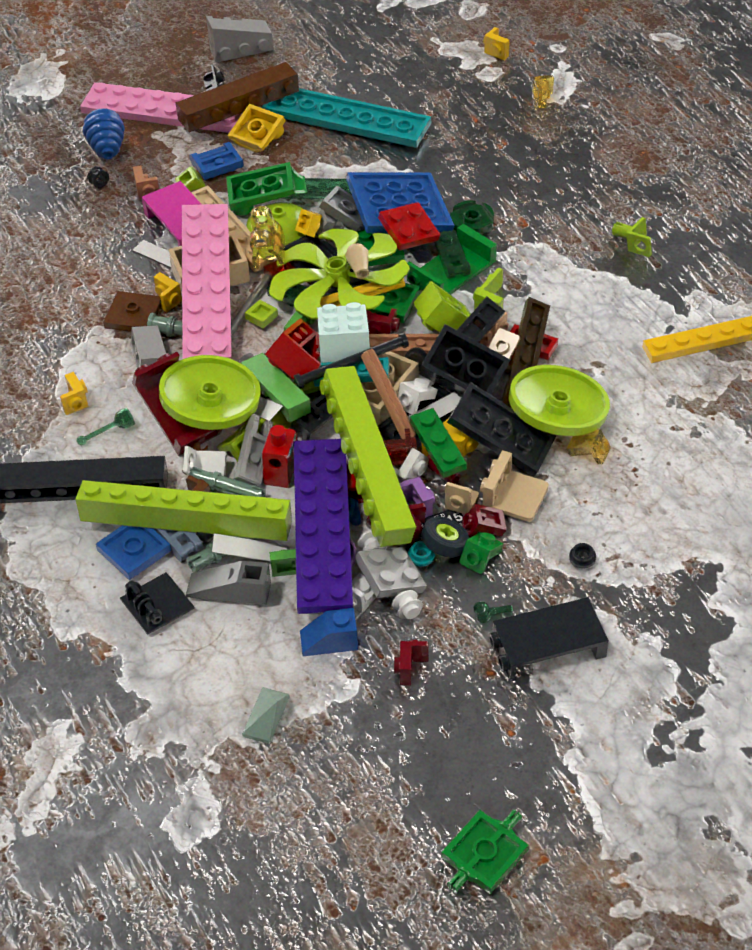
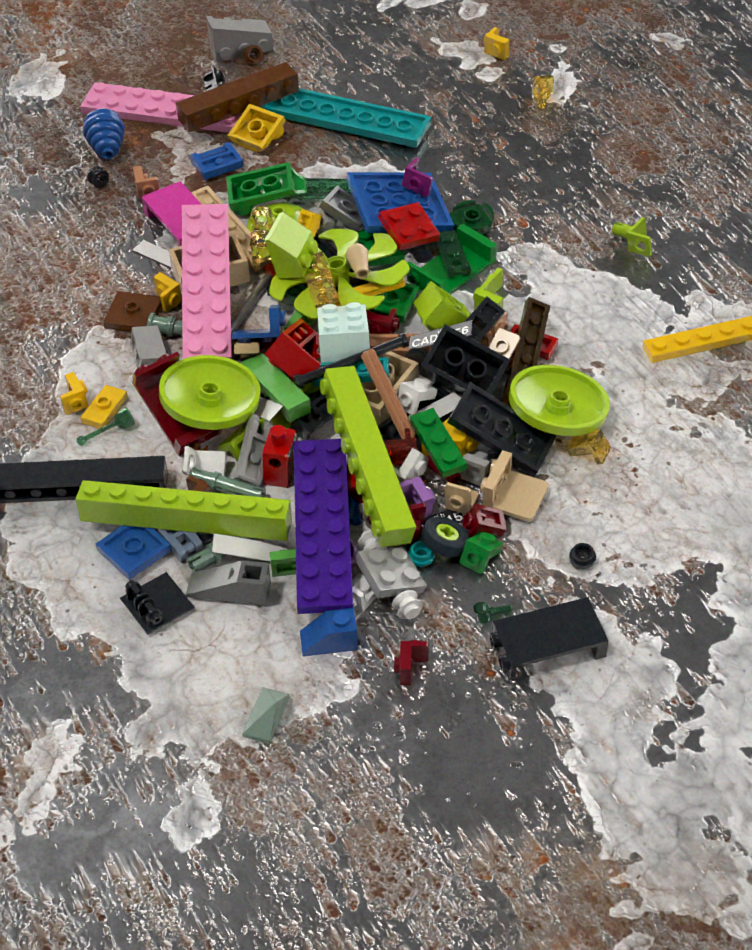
lime slope [175,166,206,192] -> none
lime plate [245,300,278,329] -> none
green plate [441,809,529,894] -> none
none -> yellow plate [80,385,128,430]
none -> blue bracket [232,305,286,343]
none -> tan plate [234,341,260,358]
none -> reddish brown plate [243,45,263,65]
none -> lime slope [265,213,318,278]
none -> clear yellow bracket [305,251,339,308]
none -> magenta bracket [402,157,433,197]
none -> sticker [409,320,472,349]
none -> light grey tile [460,451,490,486]

